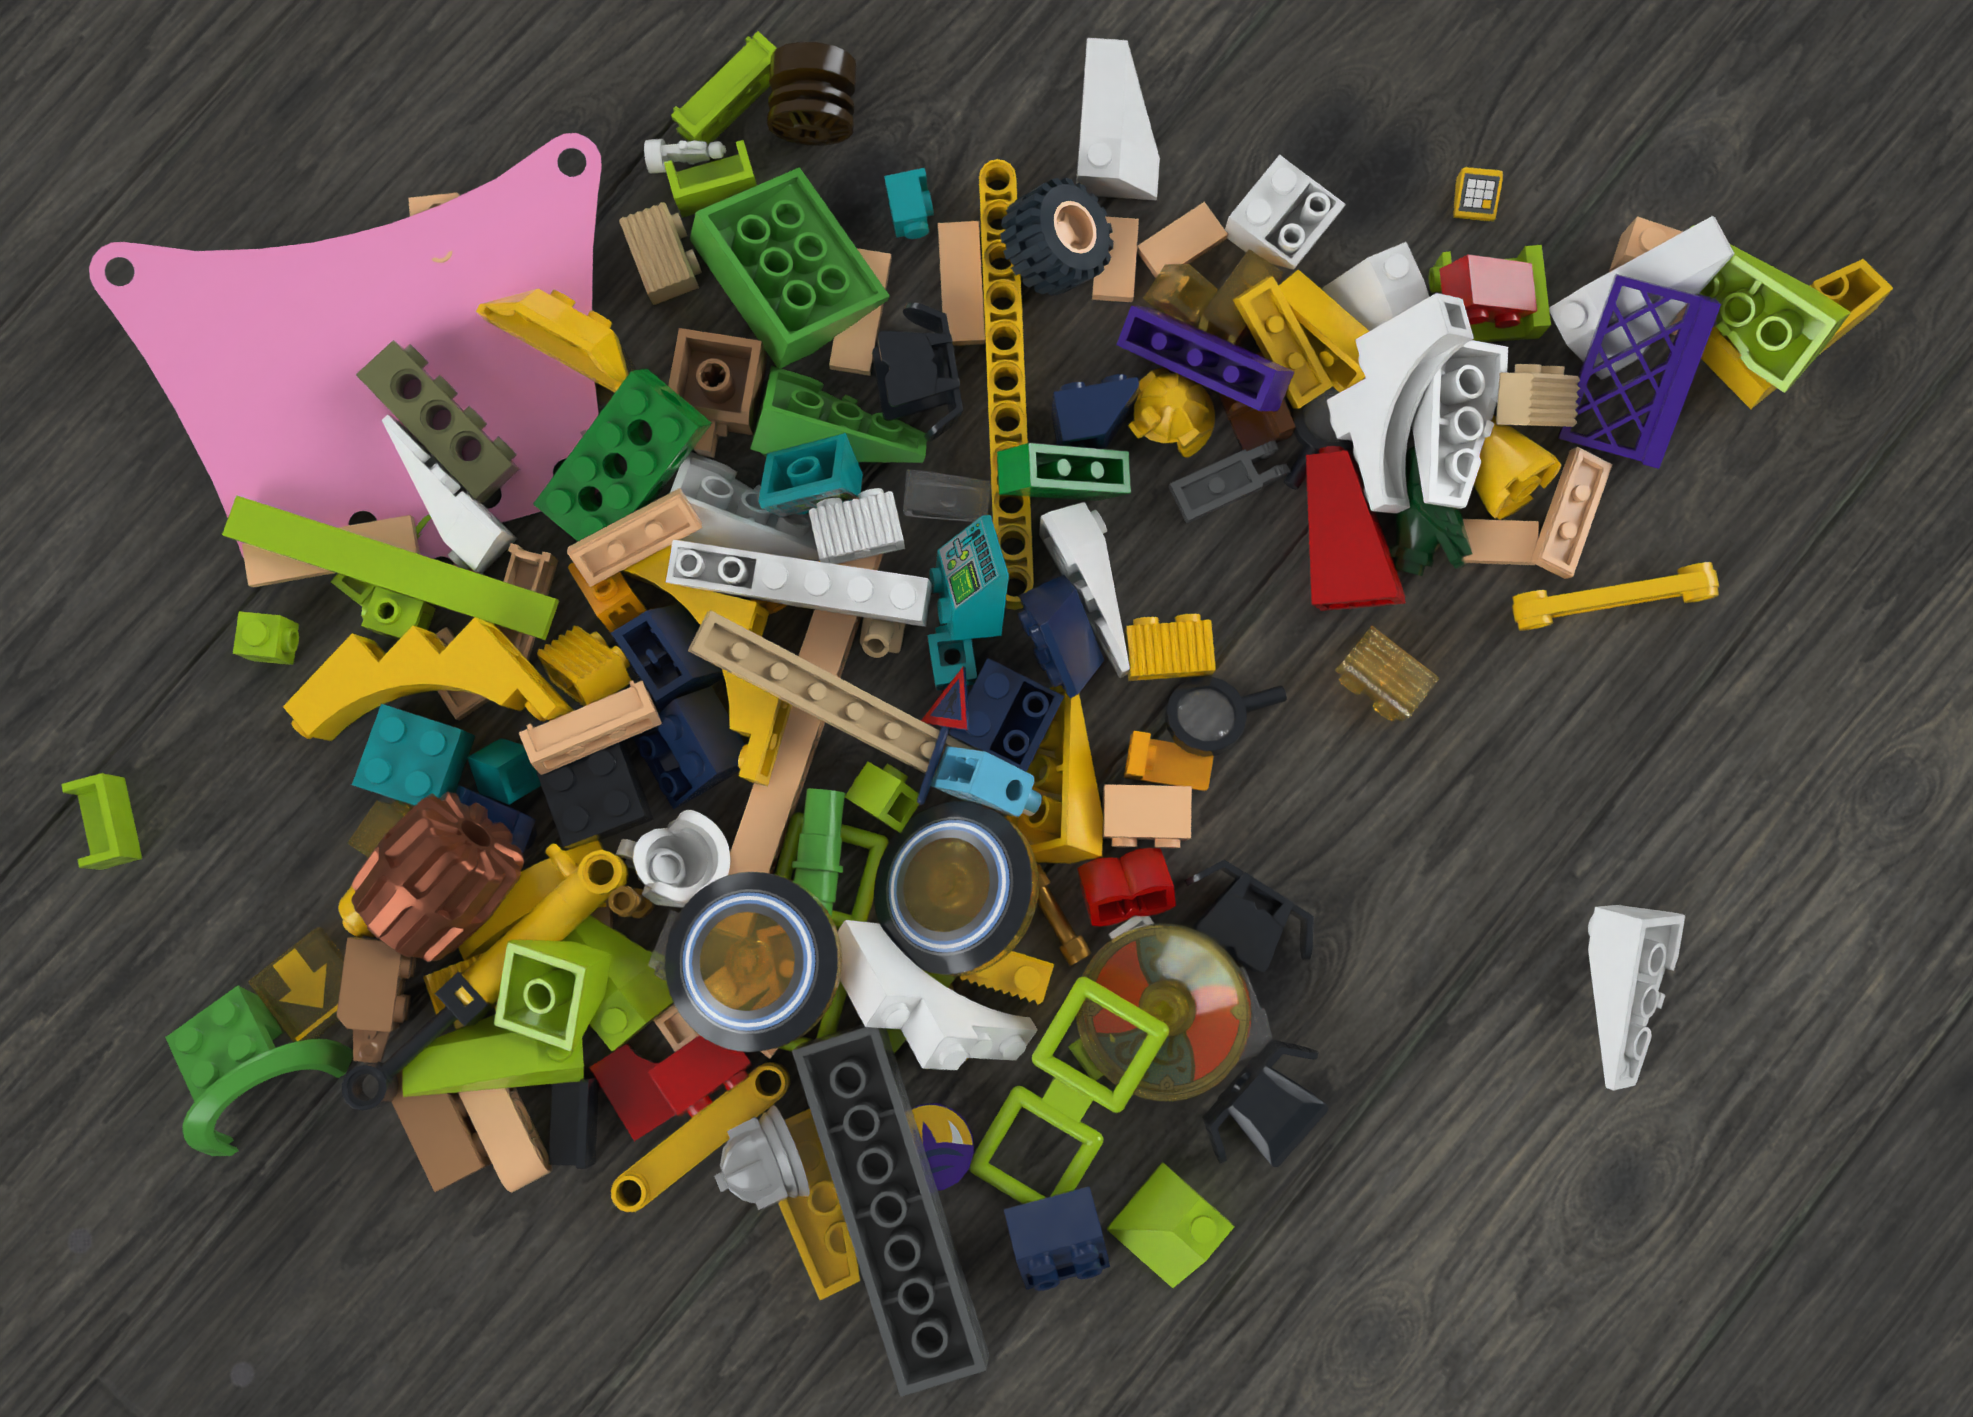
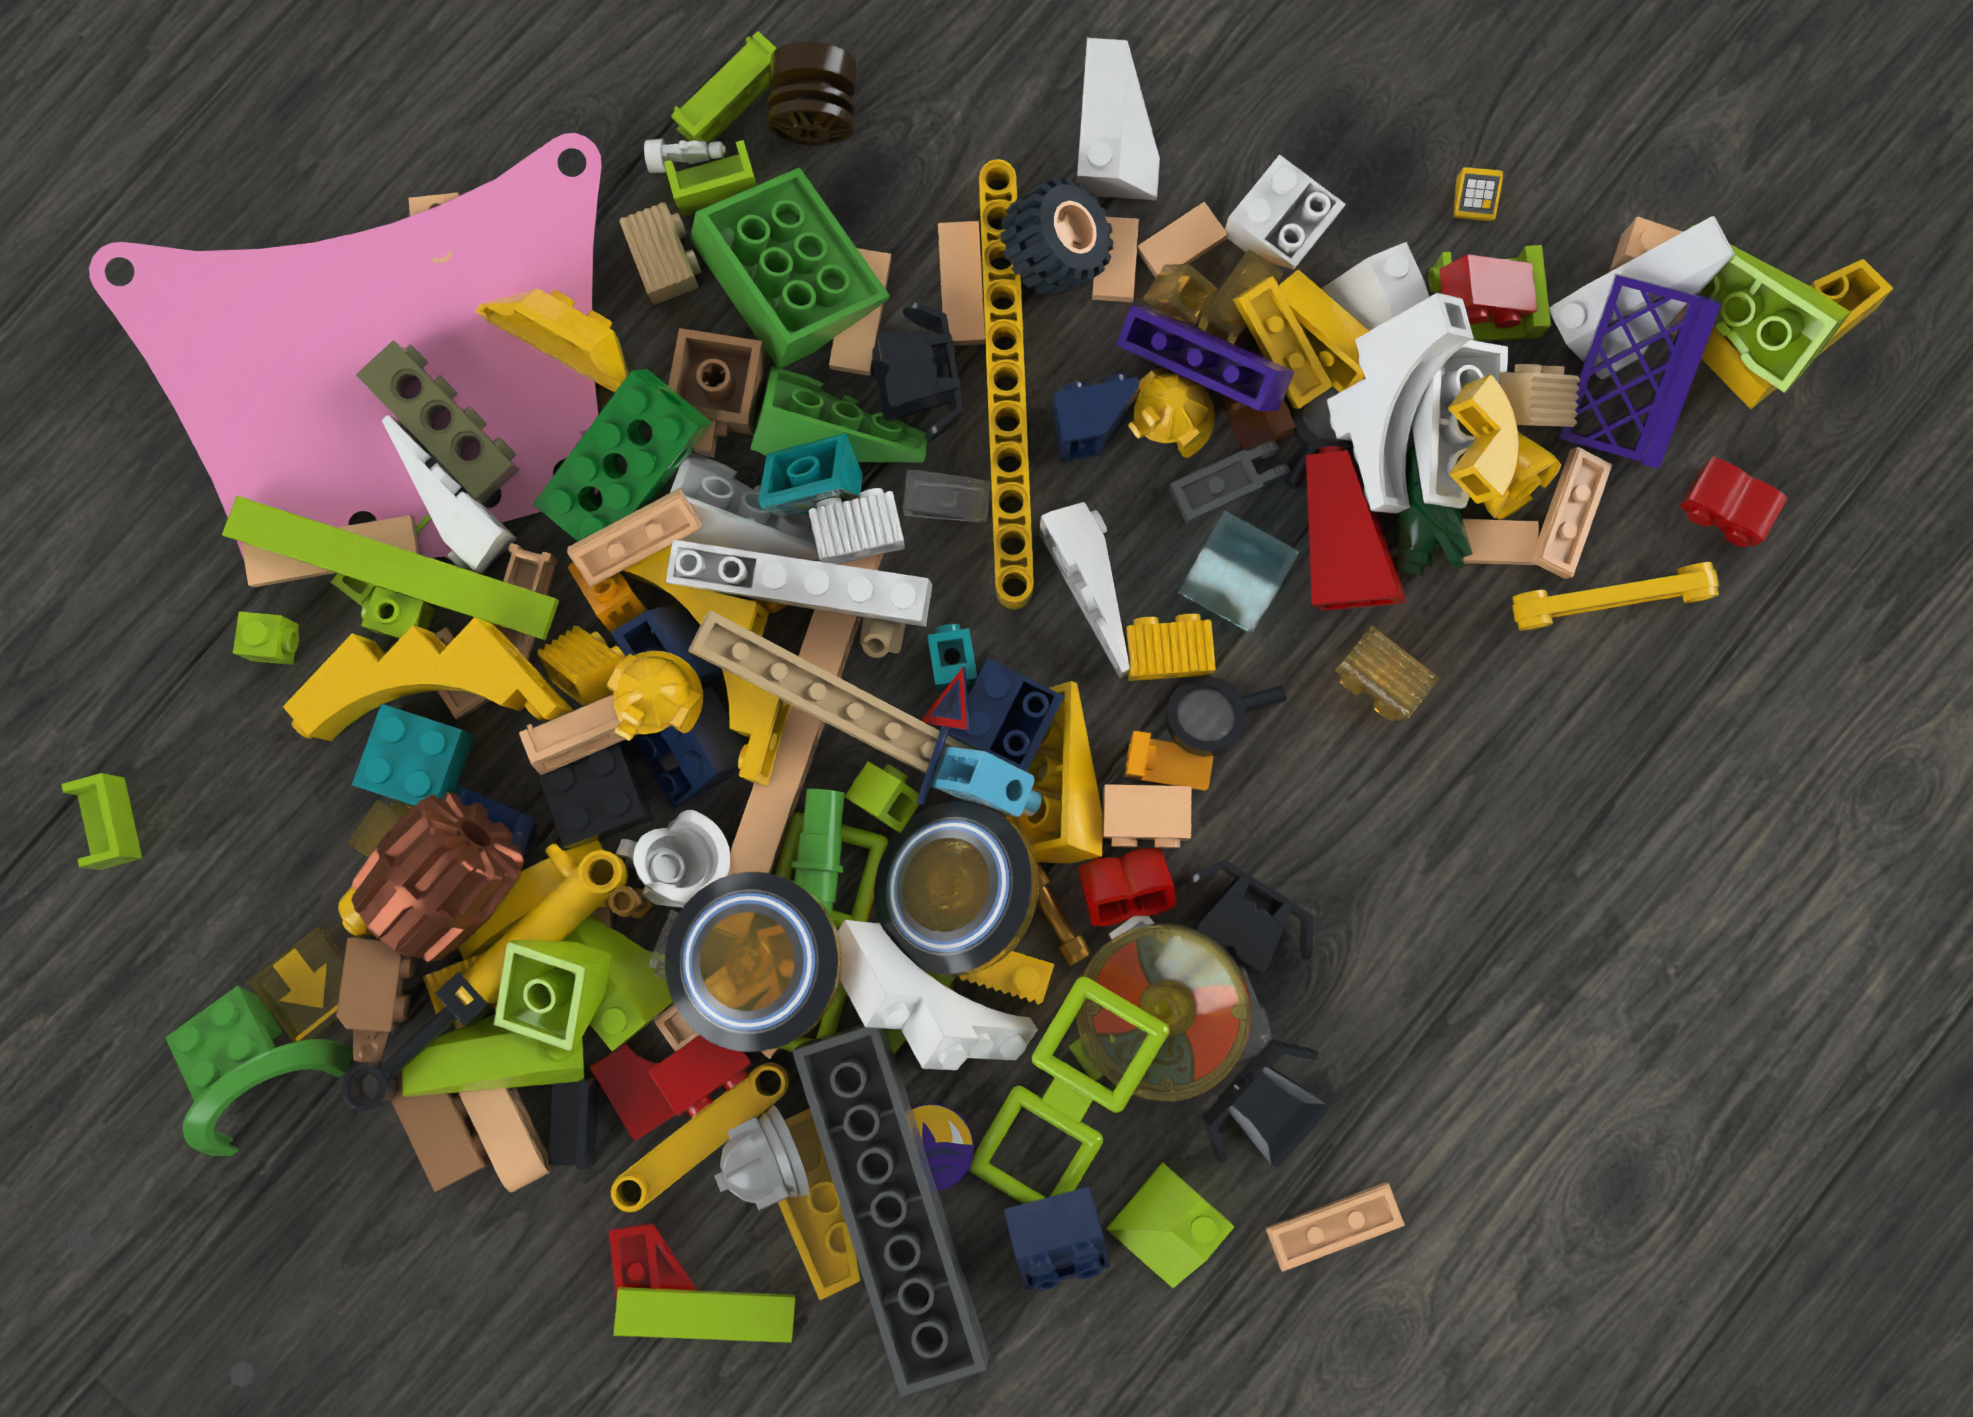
teal panel [467,739,541,805] -> none
teal brick [884,168,934,239] -> none
teal slope [929,515,1009,641] -> none
green brick [997,443,1131,501] -> none
dark blue slope [1018,575,1105,698] -> none
white wedge [1588,905,1685,1090] -> none
none -> yellow helmet [607,651,703,741]
none -> red wing [609,1222,697,1301]
none -> lime tile [613,1287,796,1343]
none -> clear light blue slope [1179,510,1299,633]
none -> light nougat tile [1265,1182,1405,1272]
none -> yellow brick [1448,374,1519,504]
none -> red brick [1679,456,1788,547]

